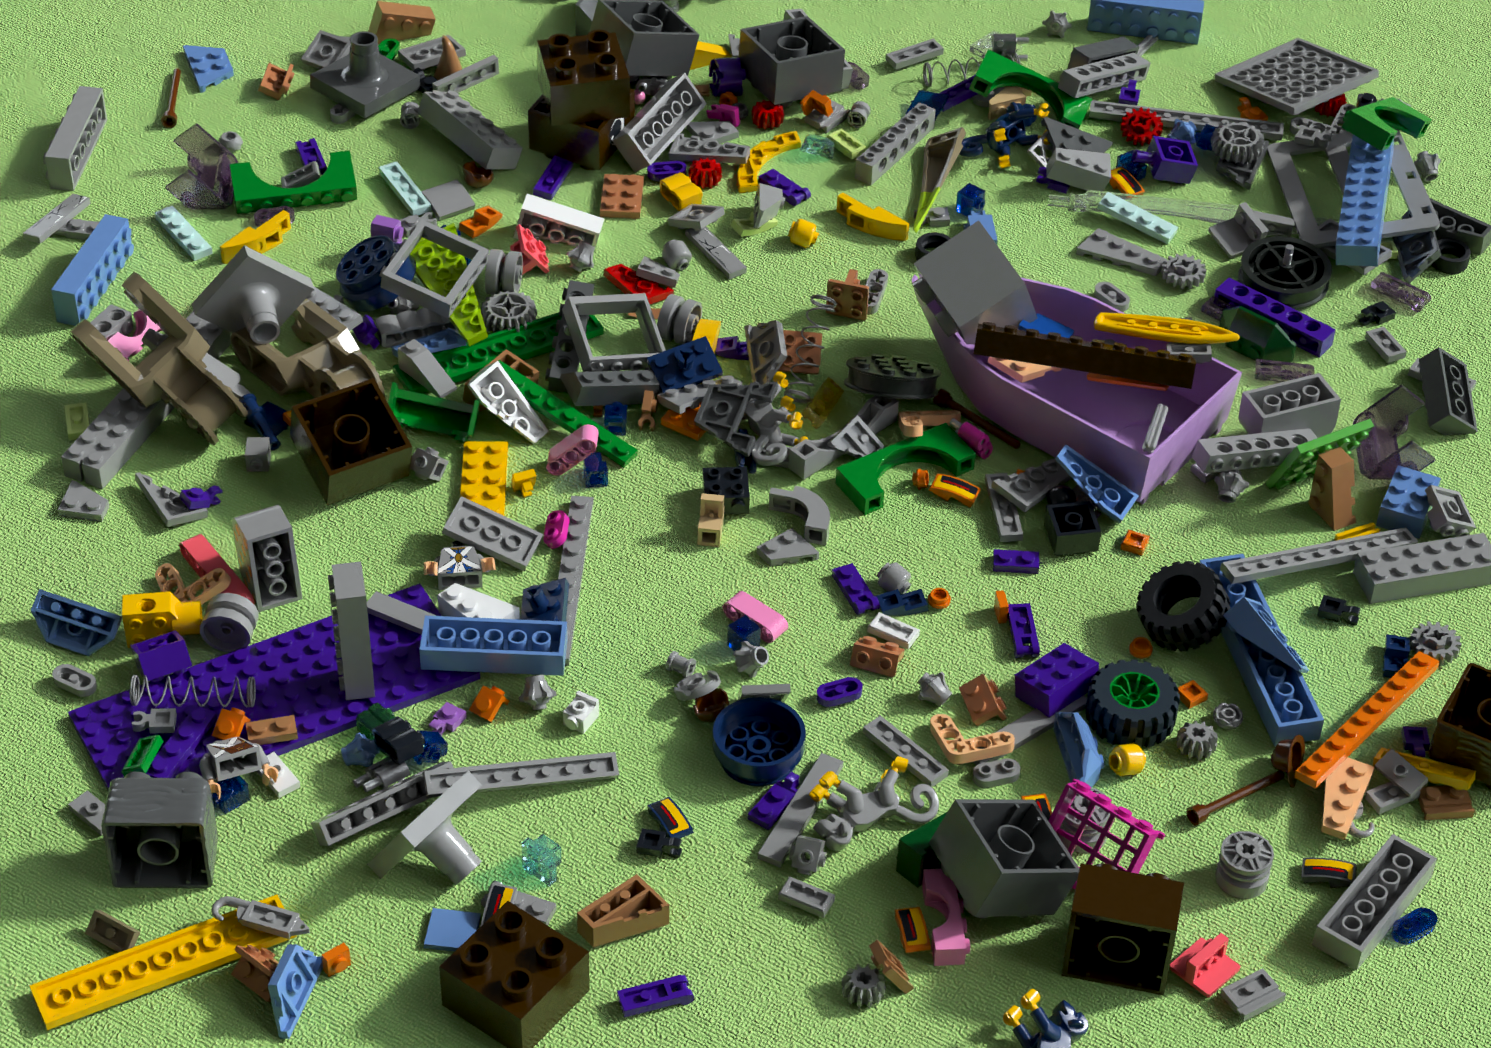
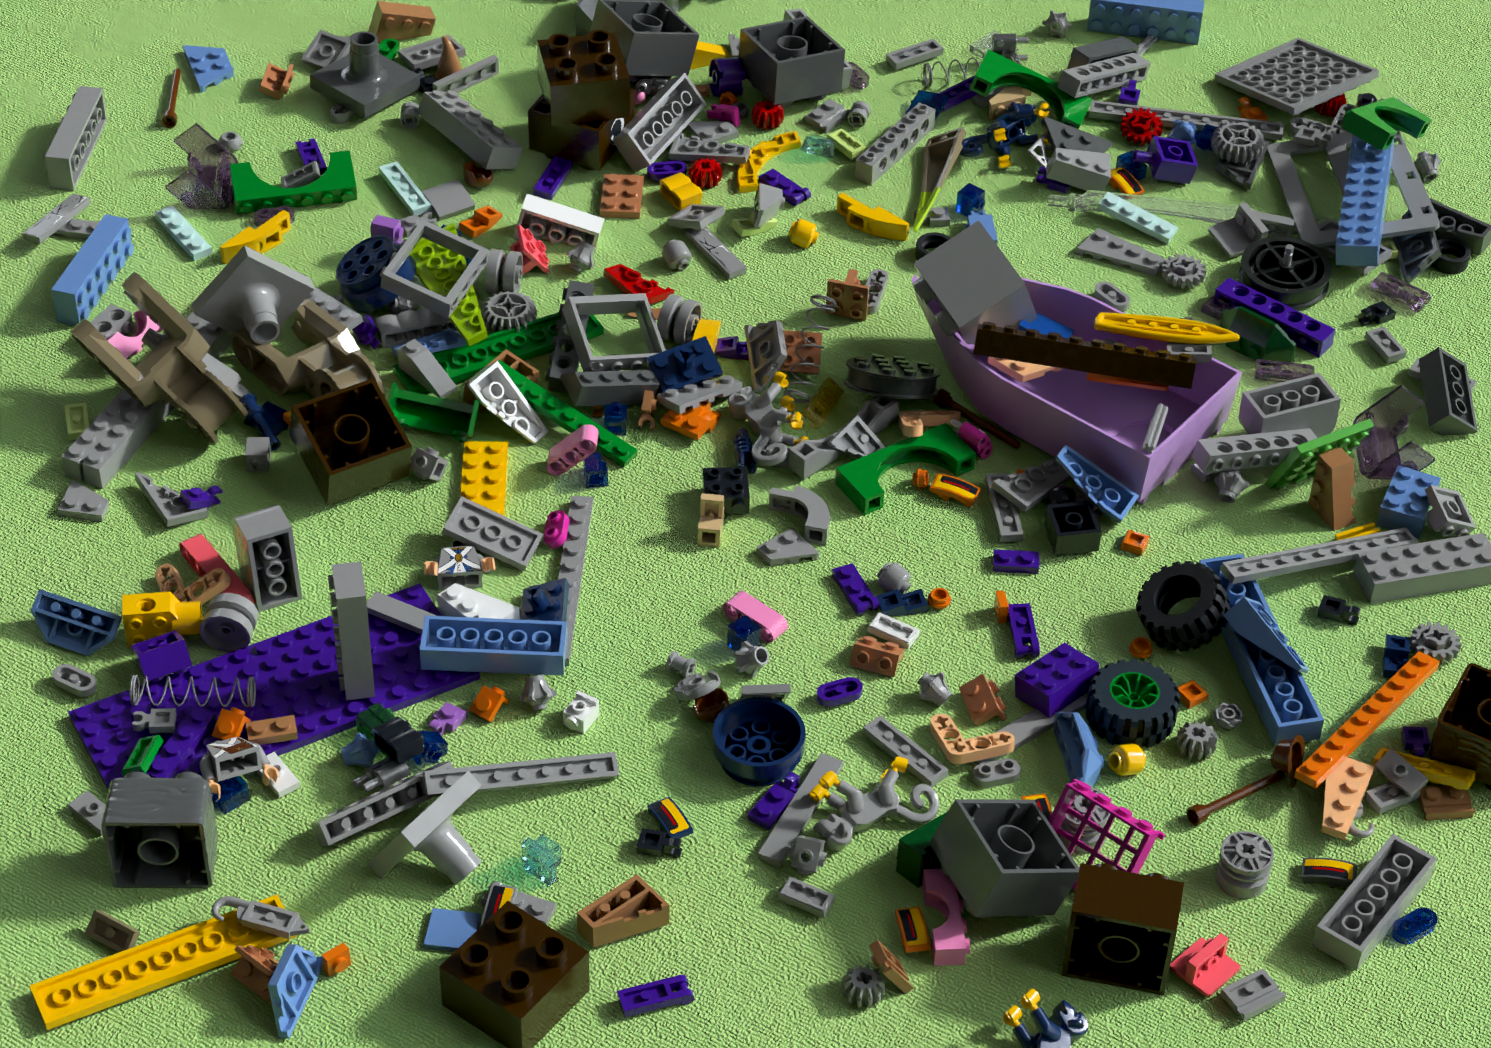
yellow tile [511,469,537,498] -> none
light grey wing [636,256,680,288] -> none
dark grey wing [694,382,779,457] -> none
orange bracket [800,90,833,117] -> none

